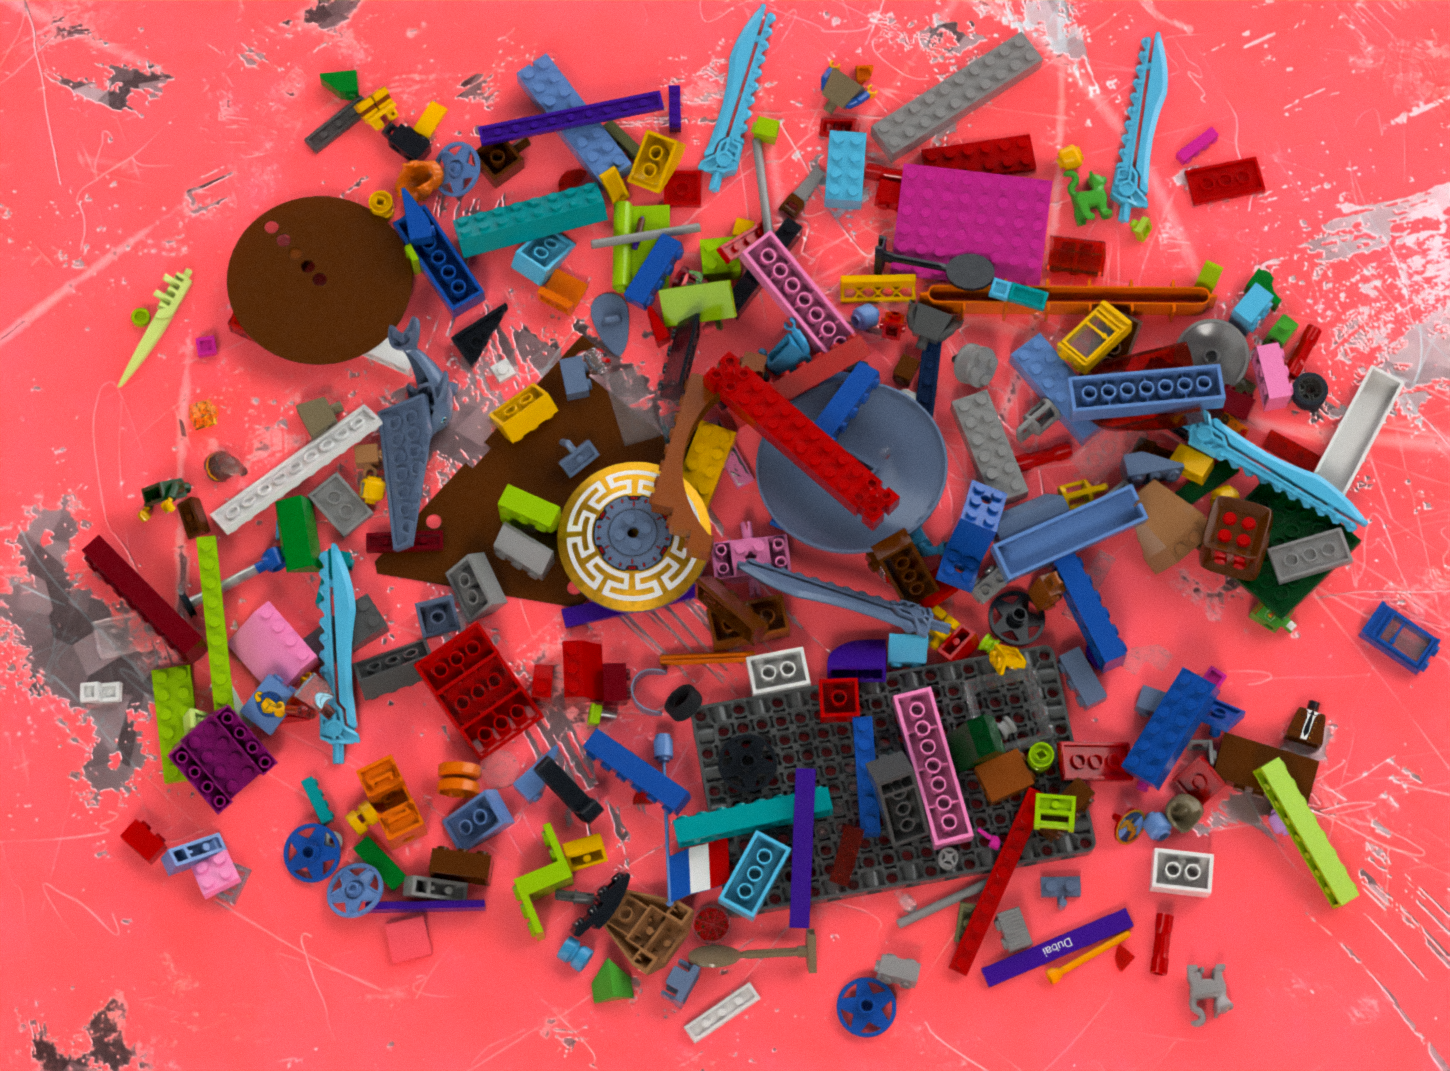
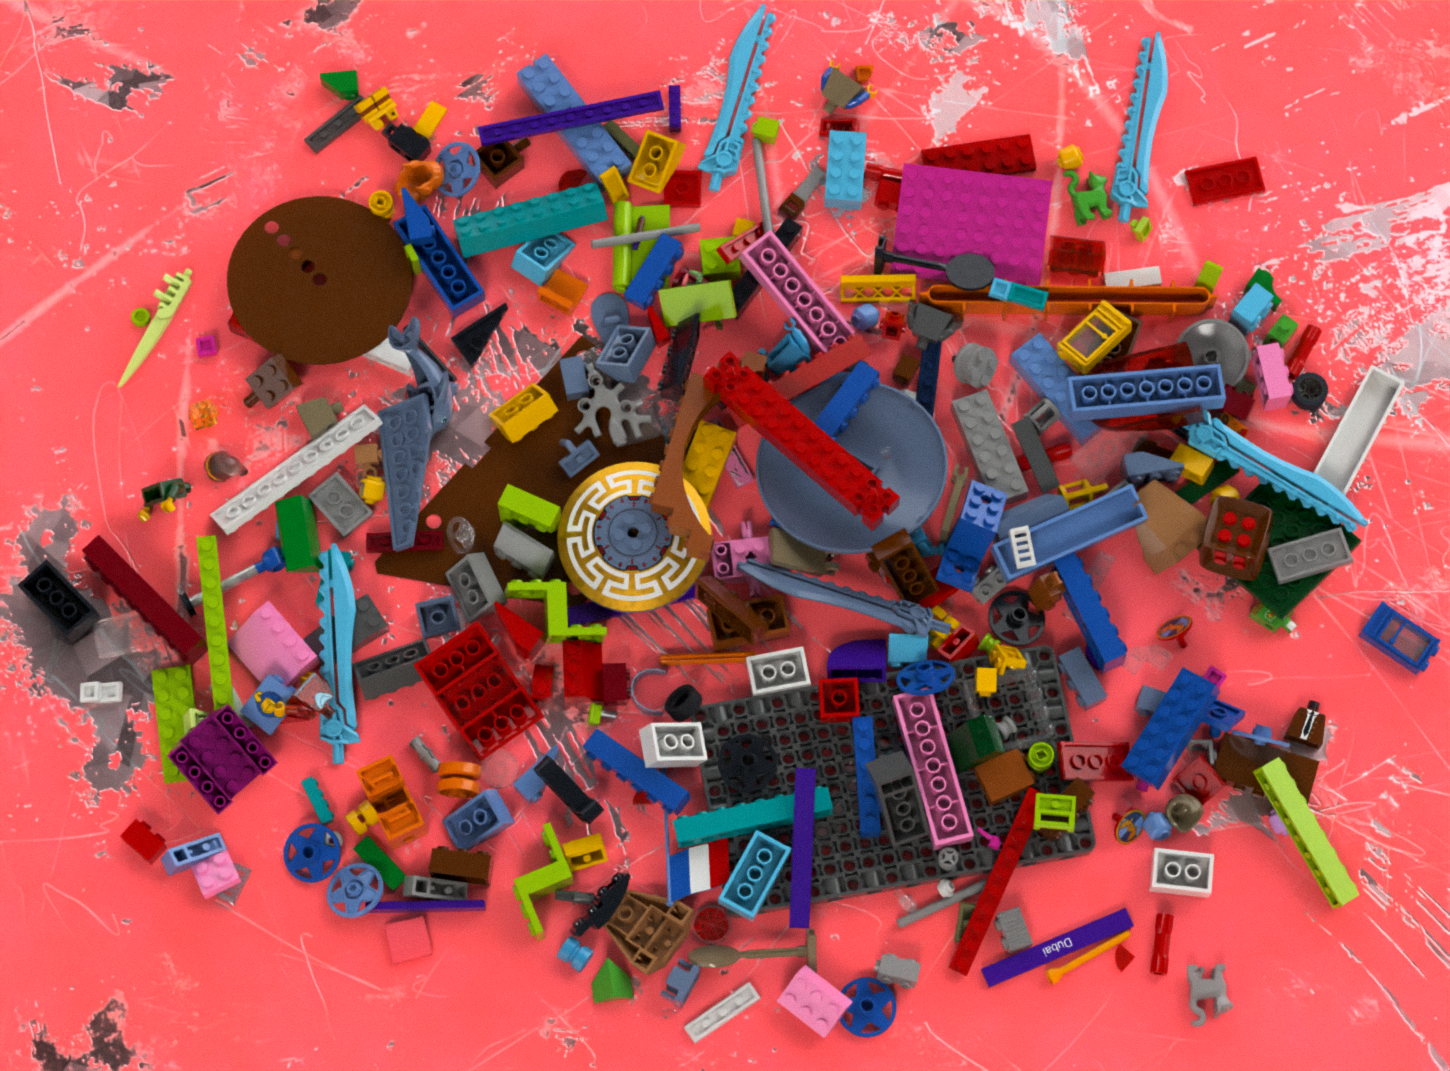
reddish brown slope [177,497,211,540] -> none
white plate [490,358,516,384] -> none
clear red tile [829,824,865,887] -> none
light grey brick [870,31,1043,163] -> none
sand blue plate [1040,876,1081,911] -> none
dark pink piece [1175,127,1219,166] -> none
clear red tile [1261,429,1321,472] -> none
none -> black brick [18,559,101,644]
none -> reddish brown brick [243,353,304,409]
none -> black bar [403,325,457,382]
none -> light grey pin [409,736,441,773]
none -> clear piece [447,516,475,554]
none -> red slope [494,601,545,662]
none -> lime bracket [504,579,607,644]
none -> light grey plant [574,362,653,447]
none -> sand blue slope [595,325,657,383]
none -> white brick [639,722,708,768]
none -> dark tan tile [769,527,840,577]
none -> bright pink brick [777,965,853,1038]
none -> blue wheel [896,660,955,695]
none -> white plate [937,878,955,898]
none -> dark tan tile [939,464,969,542]
none -> yellow brick [974,667,997,697]
none -> white slope [1008,525,1036,569]
none -> dark grey tile [1011,416,1060,493]
none -> white tile [1103,266,1162,287]
none -> shield [1157,615,1193,649]
none -> medium blue wheel [1232,724,1290,748]

